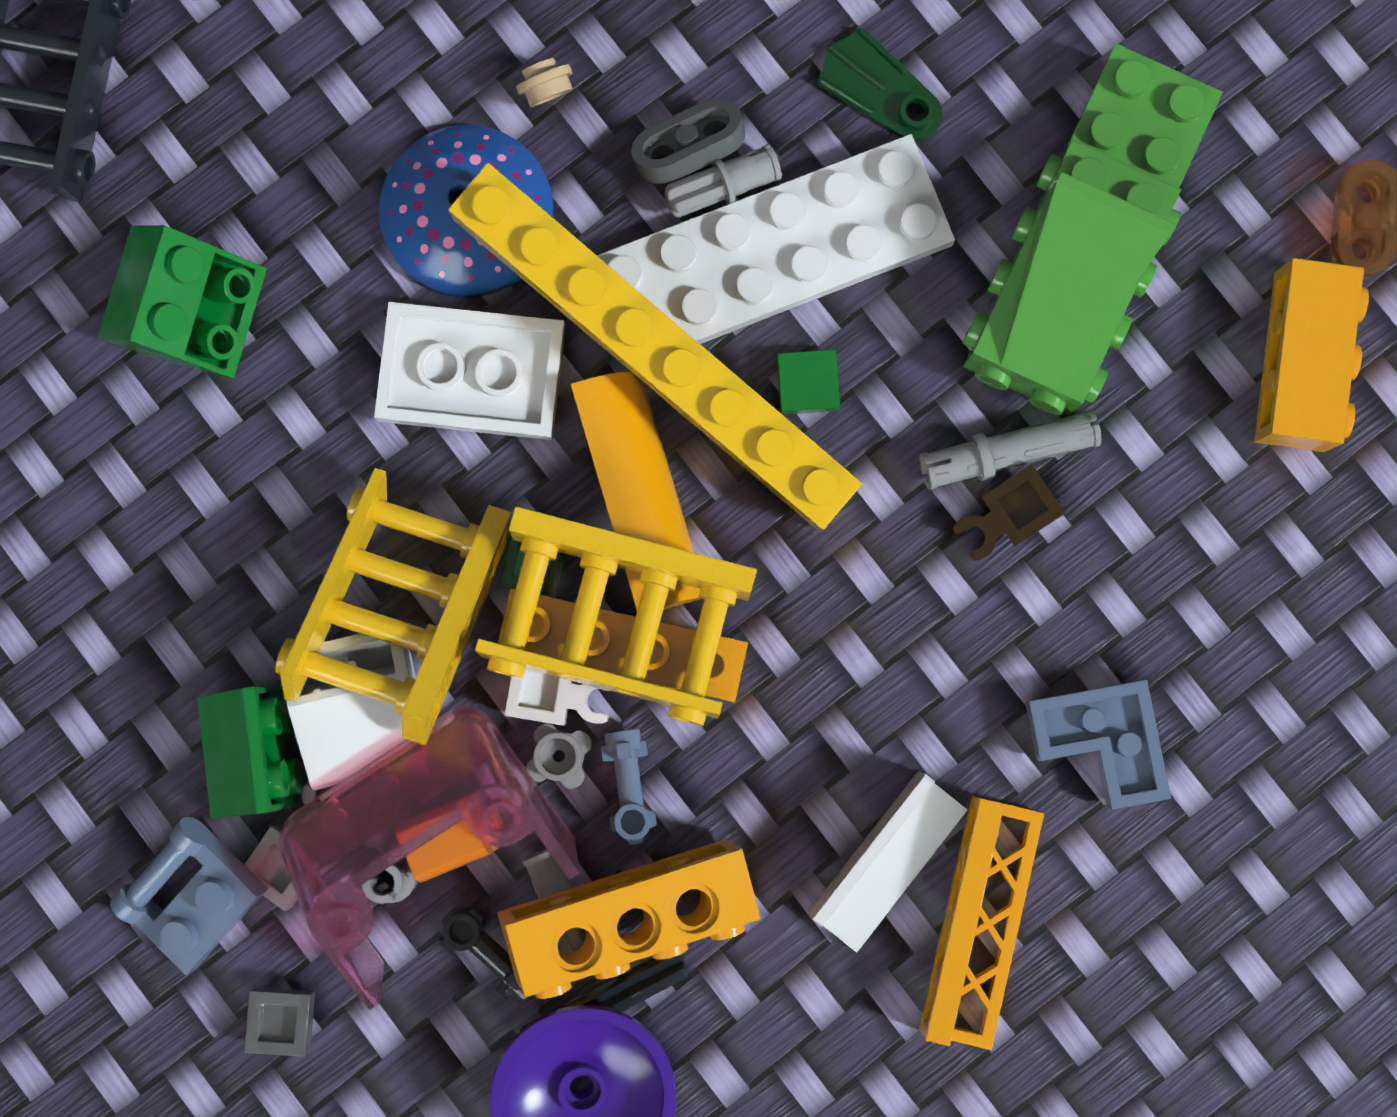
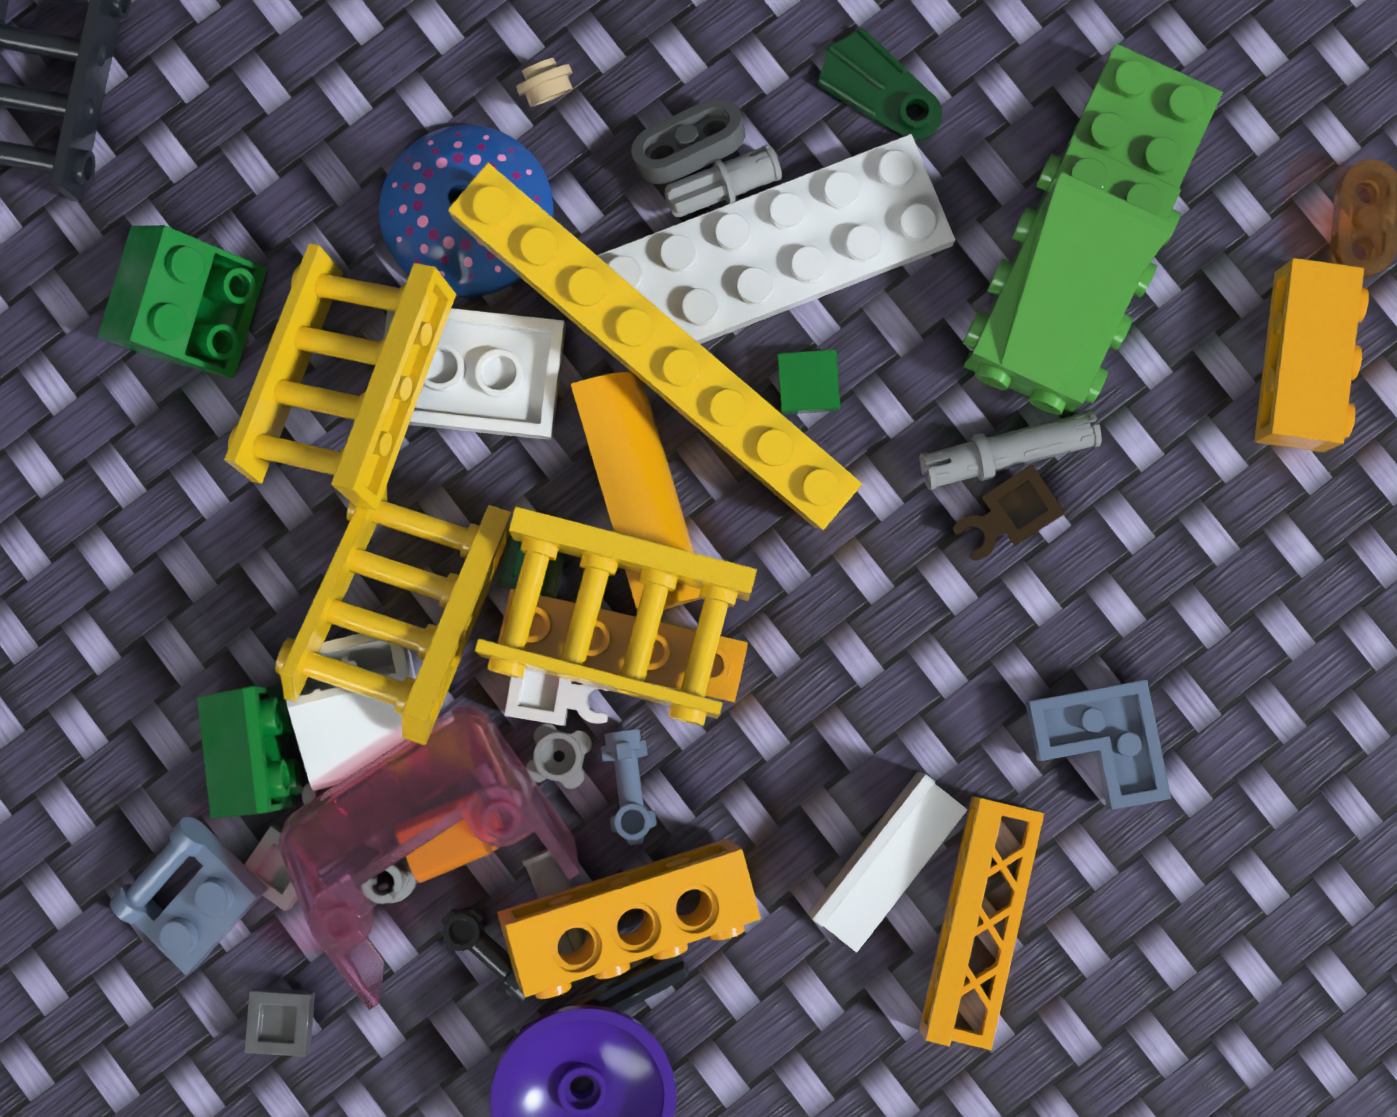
none -> yellow fence [224,243,456,511]

